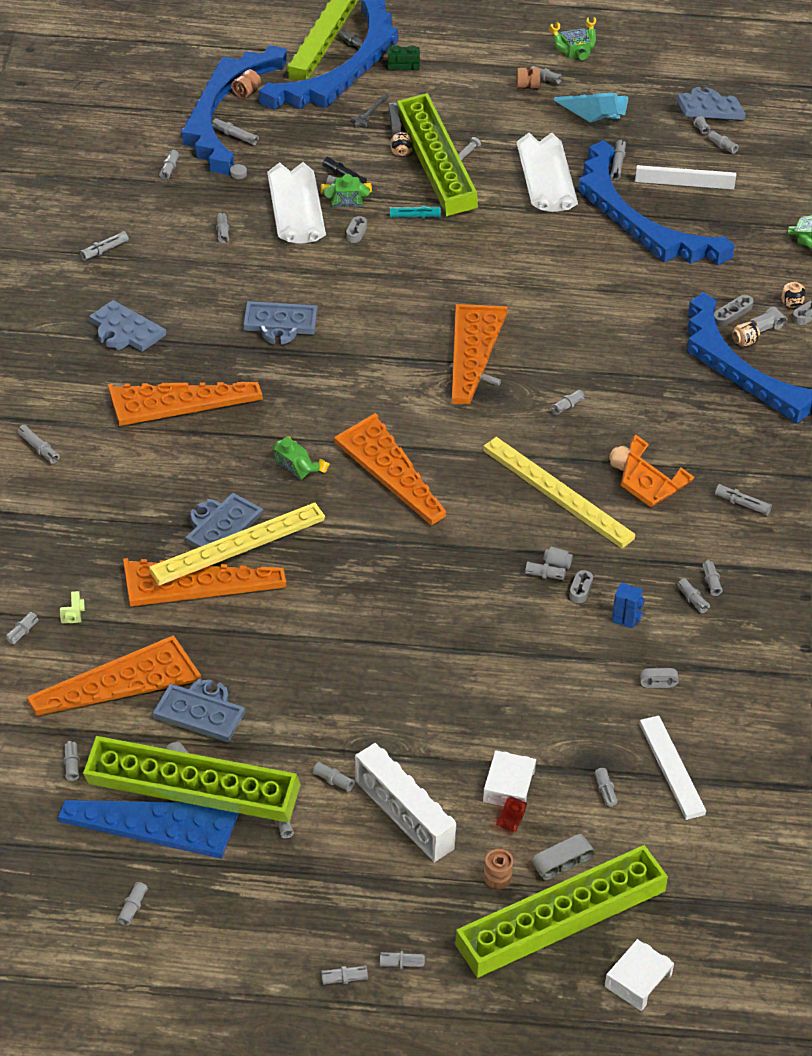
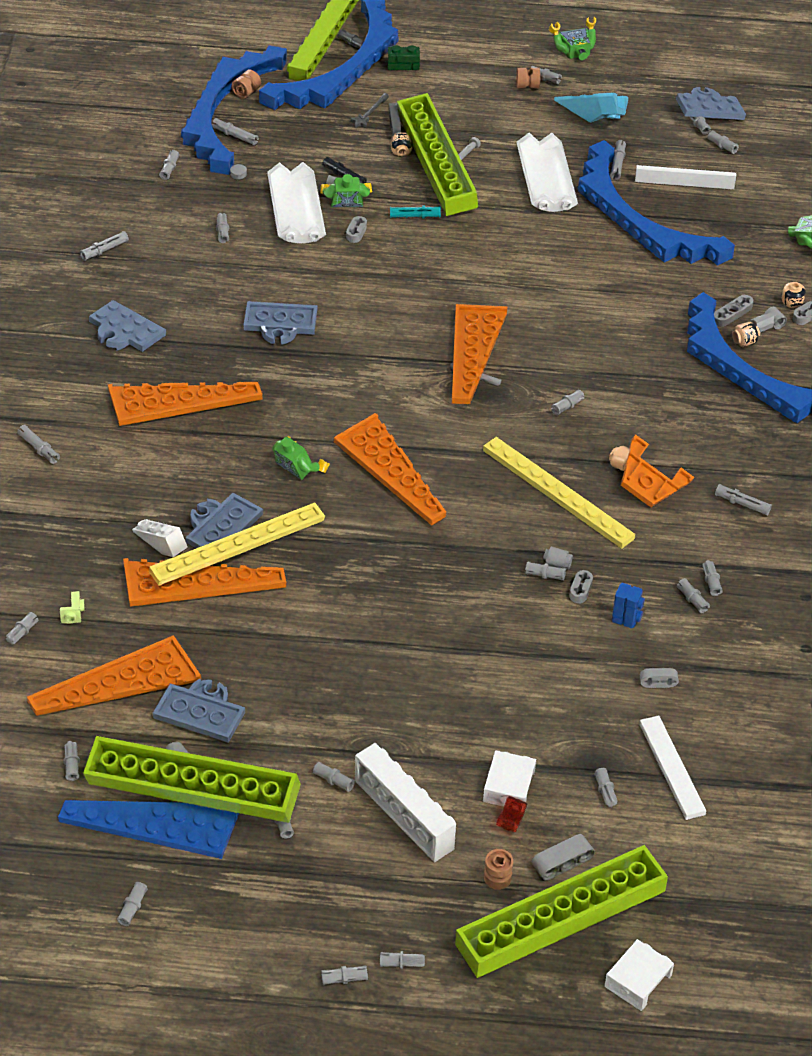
none -> white slope [132,519,188,557]

